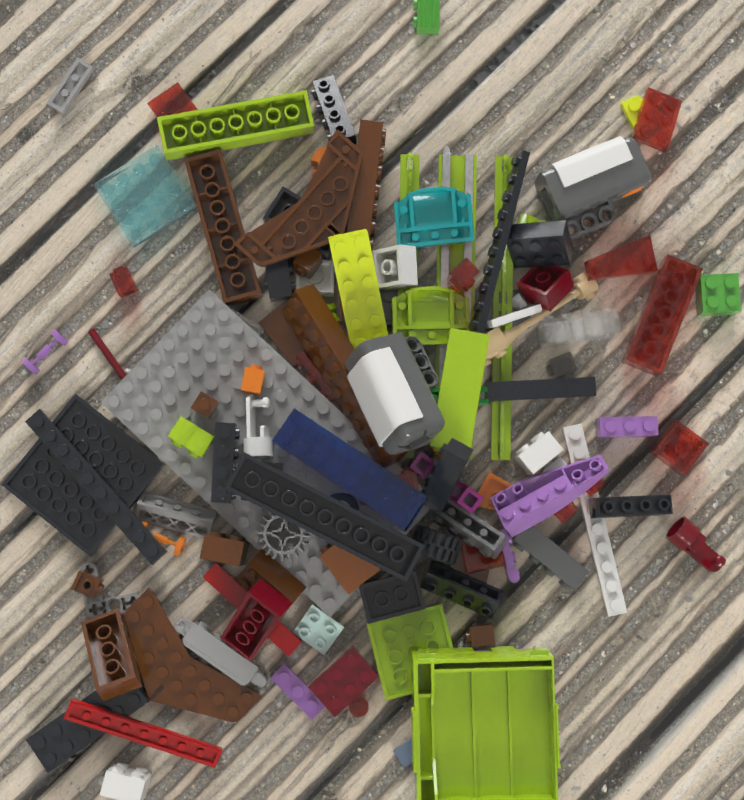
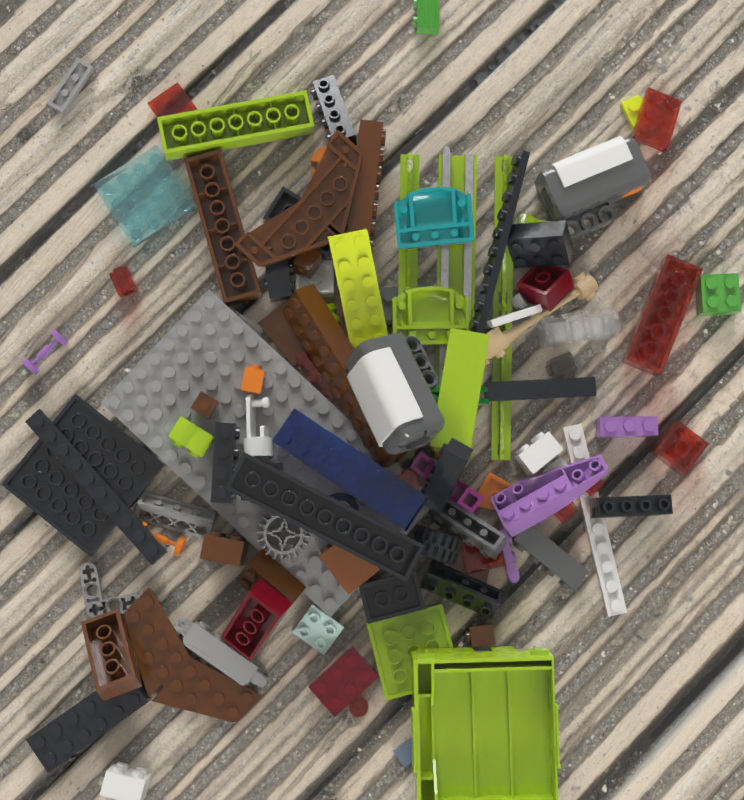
red tile [64,698,223,768] -> none
reddish brown brick [70,570,105,598] -> none
dark red bar [88,328,127,381] -> none
red tile [203,563,302,657] -> none
medium lavender plate [271,663,325,720] -> none
white brick [372,245,418,290] -> none
clear red brick [447,257,480,293] -> none
clear red wing [584,235,658,281] -> none
dark red piece [666,516,726,572] -> none

